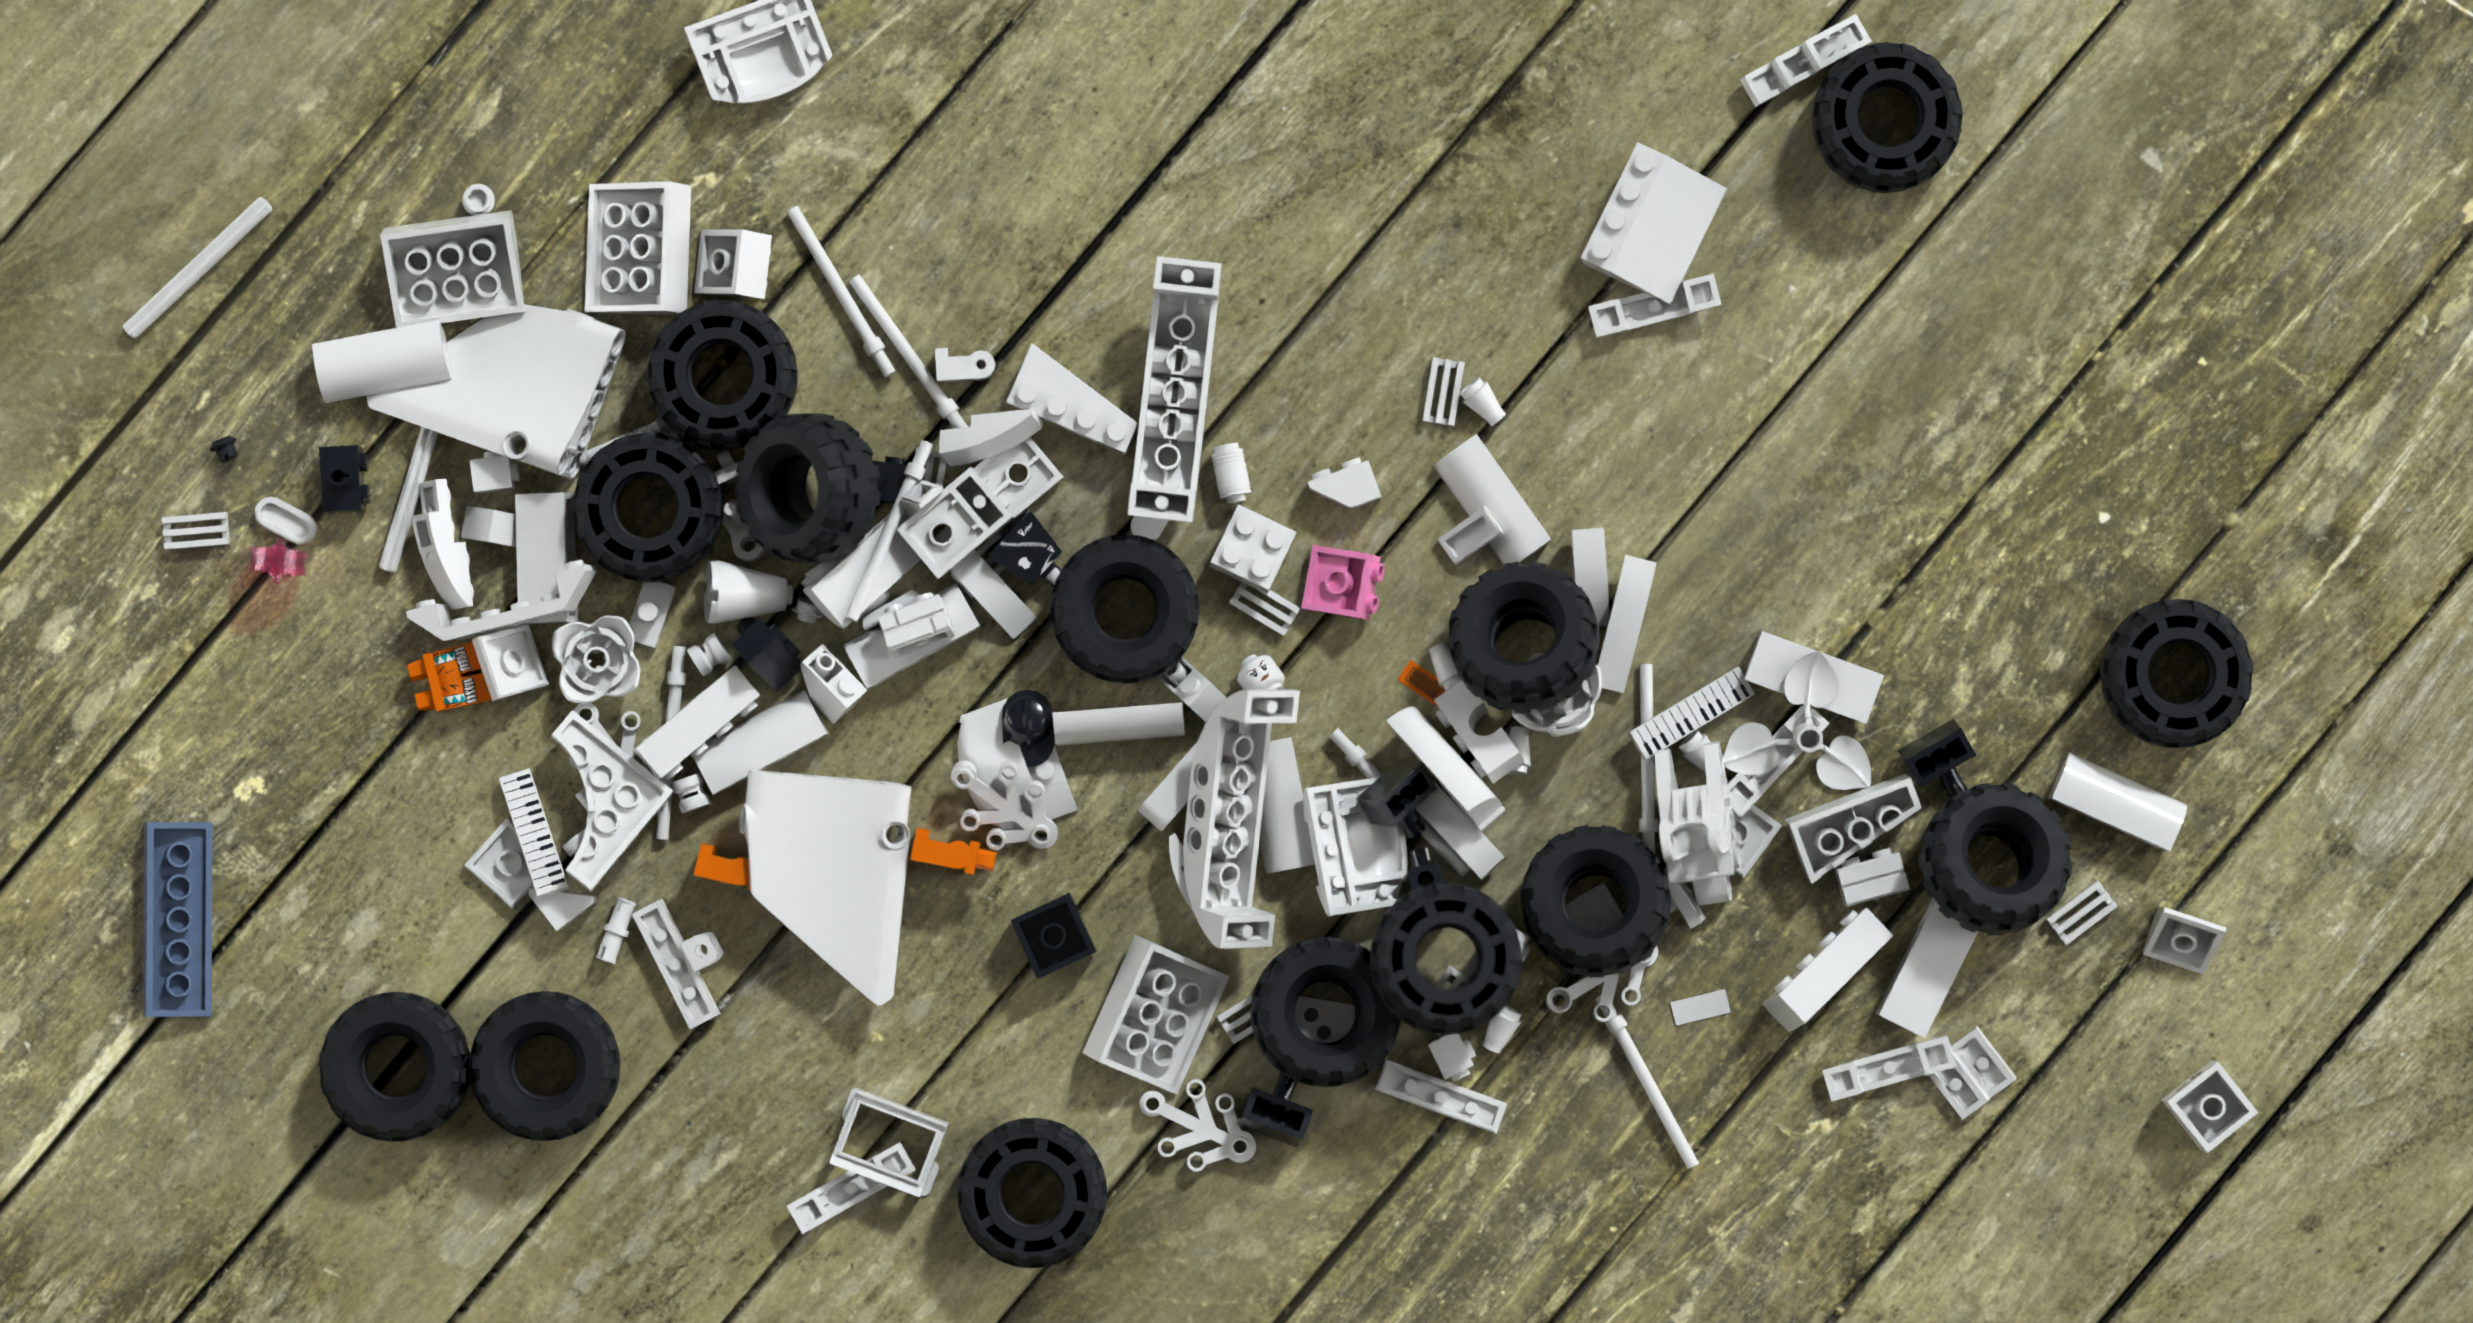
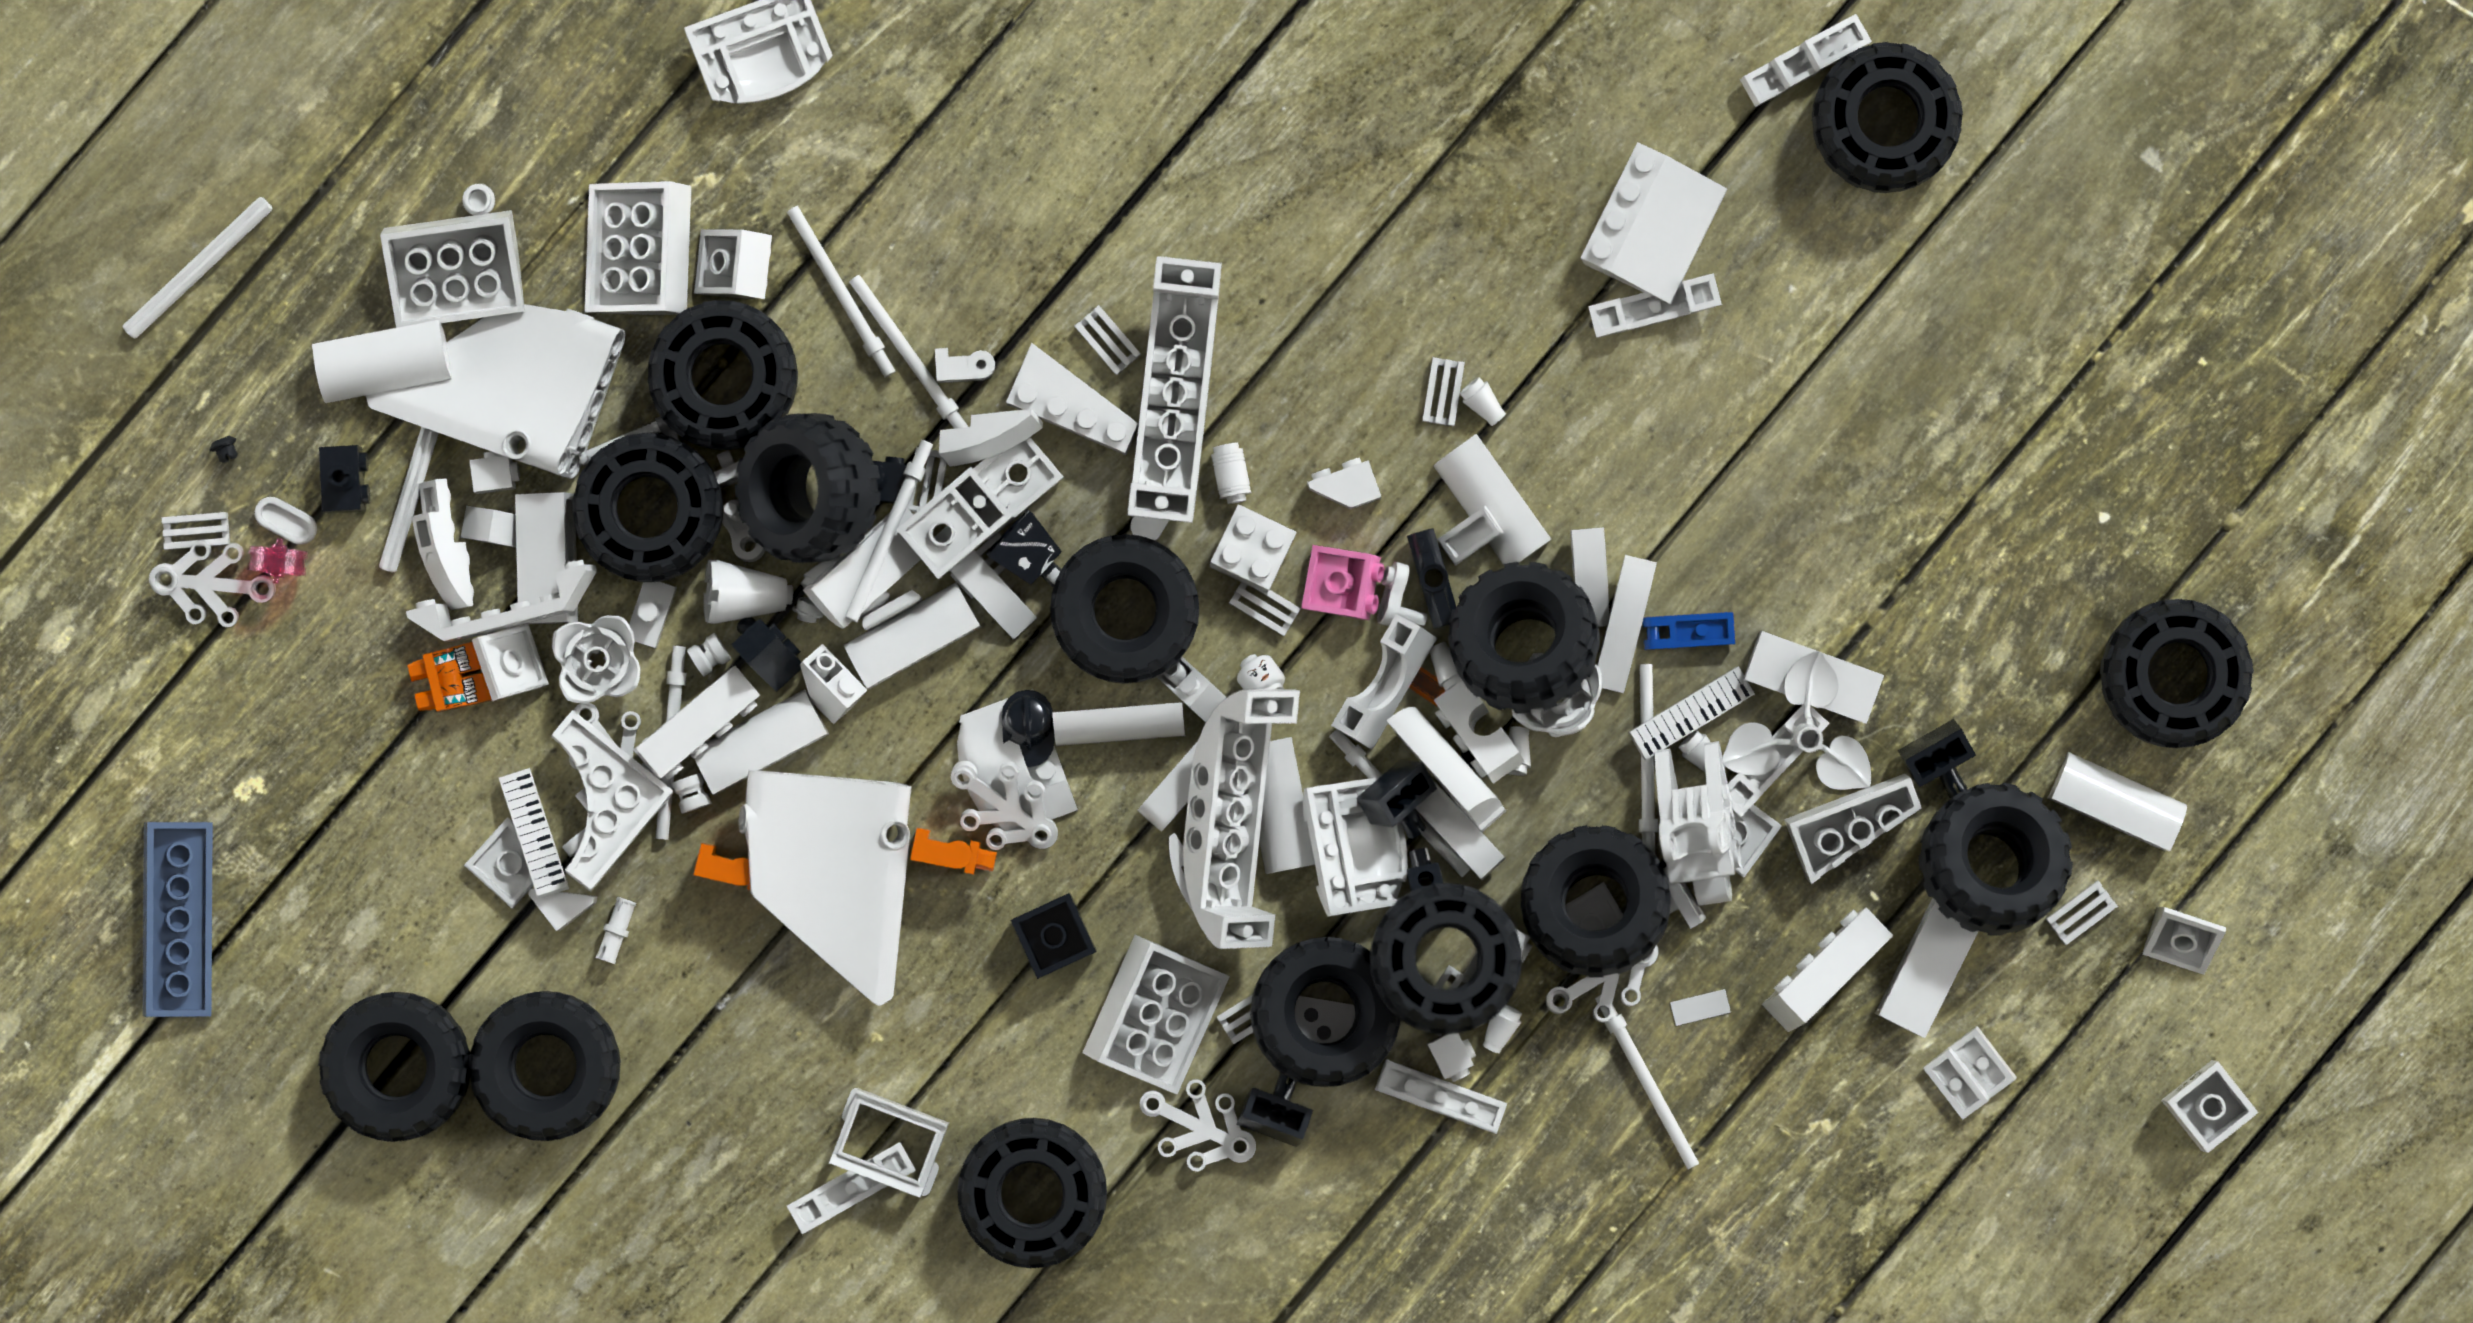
white plate [632,899,724,1029] -> none
white brick [878,593,955,658] -> none
white slope [900,480,944,517] -> none
white slope [1822,1035,1957,1102] -> none
white brick [1834,848,1910,907] -> none
none -> white plant [149,540,276,627]
none -> white tile [1075,305,1141,376]
none -> white arch [1331,614,1437,750]
none -> white piece [1377,561,1427,626]
none -> black piece [1406,528,1456,629]
none -> blue plate [1643,612,1735,650]

